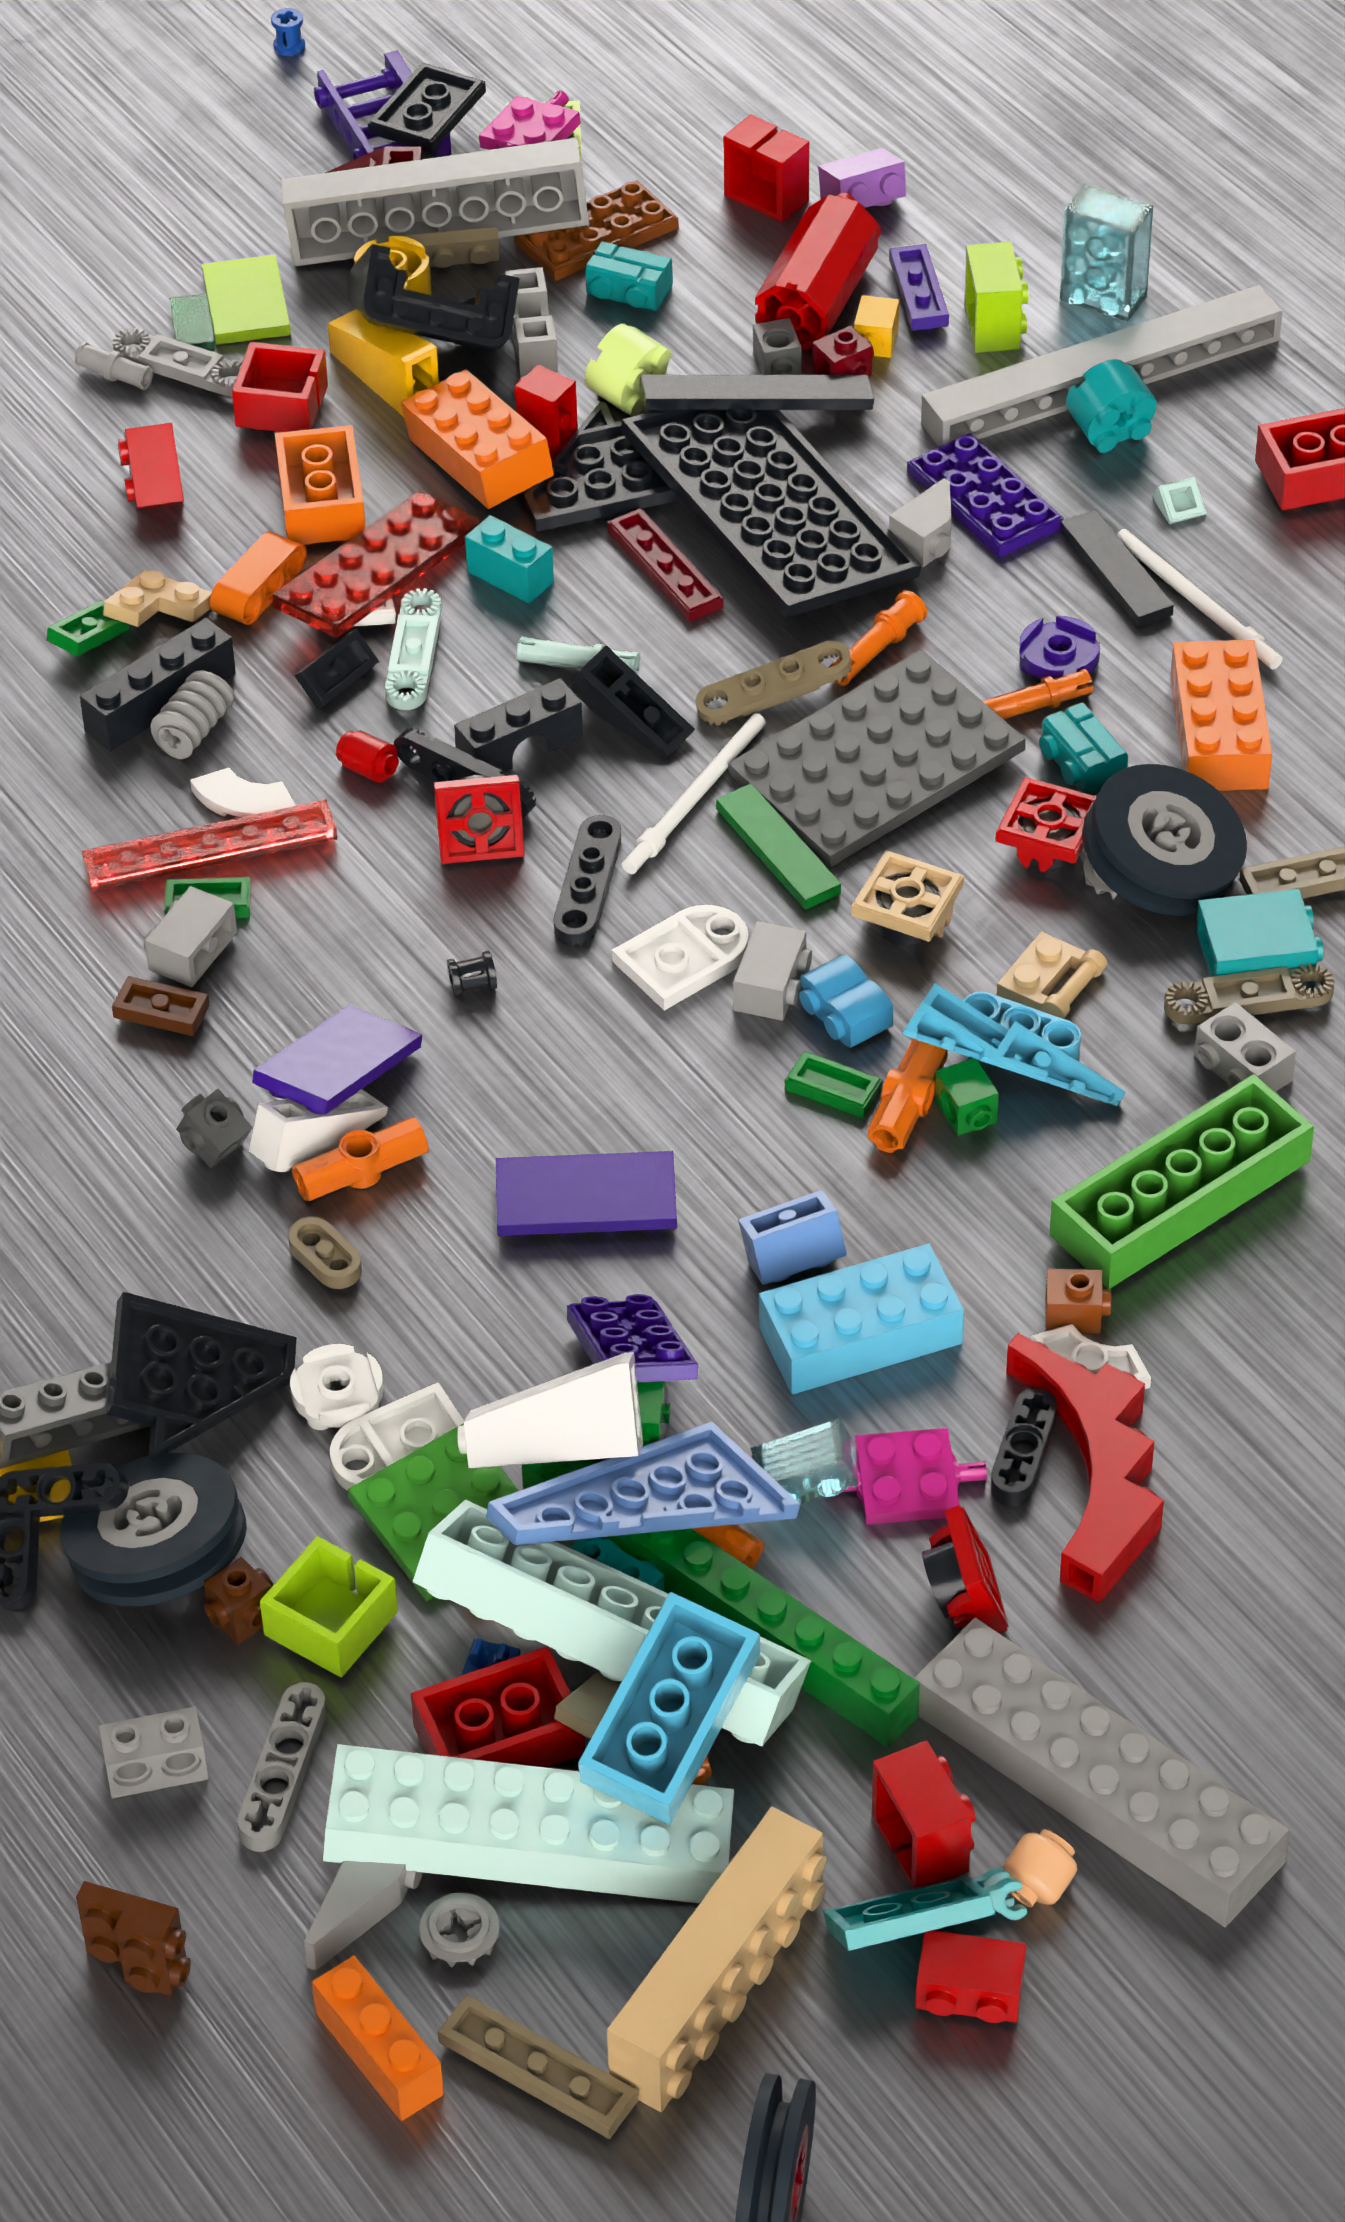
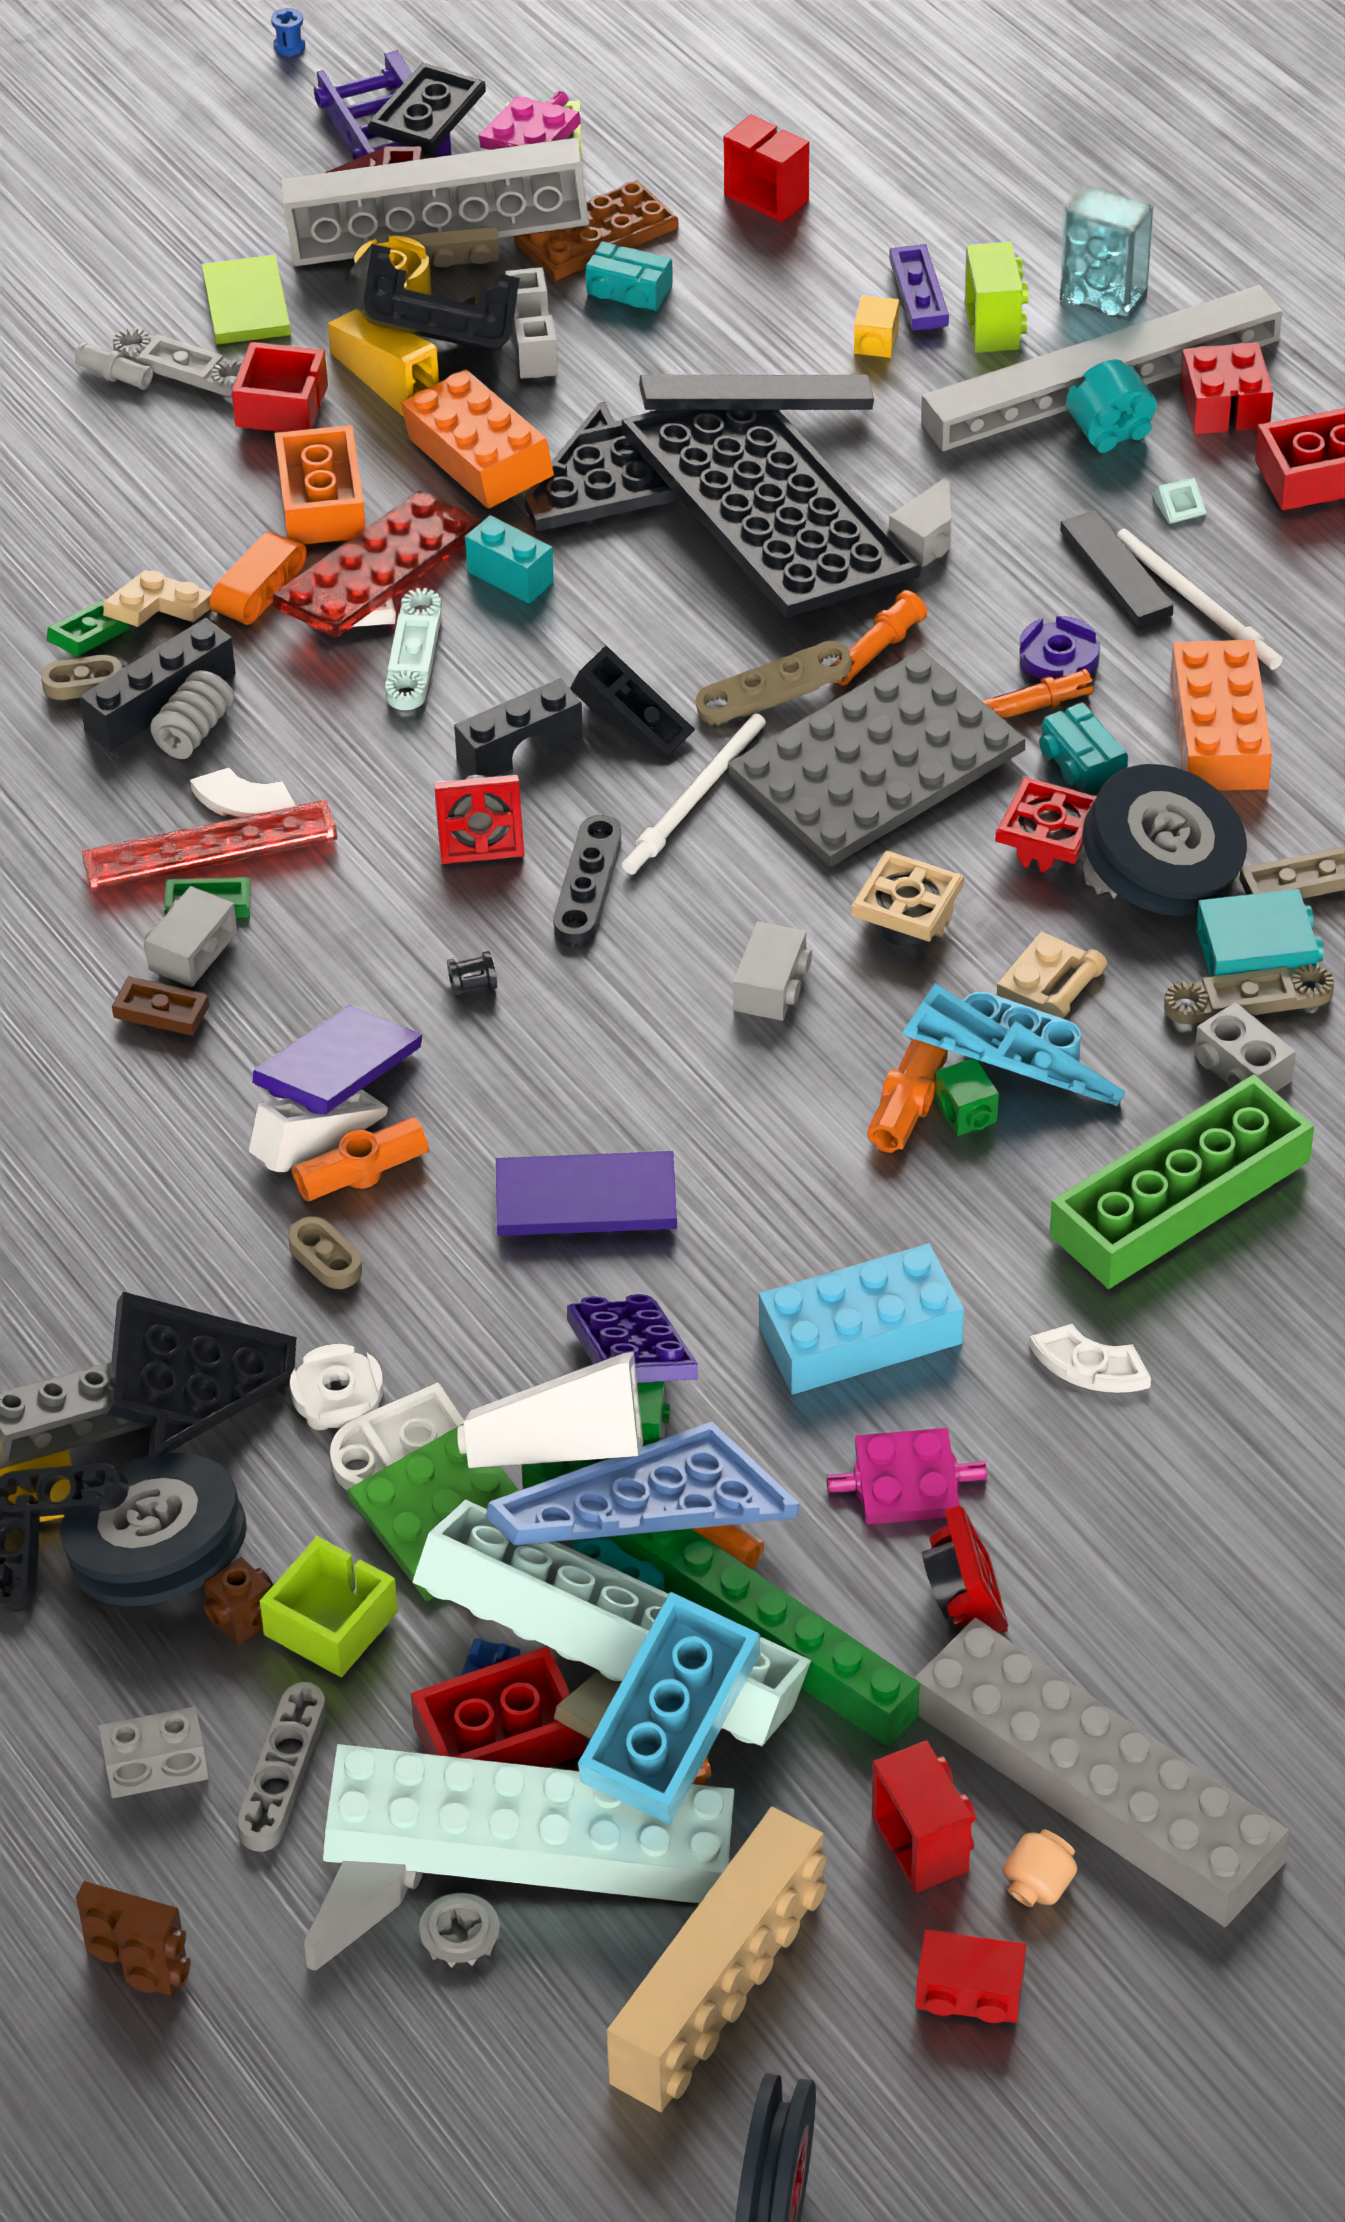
brick [118,423,184,510] -> none
clear green tile [170,294,216,352] -> none
dark grey brick [176,1089,253,1168] -> none
black plate [294,629,379,709] -> none
orange brick [312,1955,444,2122] -> none
red brick [336,730,399,783] -> none
black plate [394,728,536,819] -> none
dark tan plate [438,1994,638,2139] -> none
red brick [514,365,578,461] -> none
light aqua pin [517,636,641,675] -> none
yellowish green brick [585,323,671,417] -> none
dark red tile [607,508,723,623] -> none
white tile [612,905,748,1011] -> none
tile [716,783,841,910] -> none
medium blue brick [738,1190,847,1285] -> none
clear light blue brick [750,1418,858,1504] -> none
dark grey brick [753,318,801,375] -> none
red brick [755,193,881,351] -> none
green tile [785,1051,883,1119] -> none
dark azure brick [799,954,893,1048] -> none
dark red brick [812,325,874,377] -> none
medium lavender brick [818,148,906,208] -> none
teal tile [823,1868,1028,1951] -> none
dark purple tile [907,433,1064,558] -> none
black beam [991,1388,1057,1506] -> none
arch [1006,1333,1164,1603] -> none
dark orange brick [1045,1268,1111,1334] -> none
none -> dark tan plate [41,655,122,700]
none -> red piece [1180,342,1274,434]

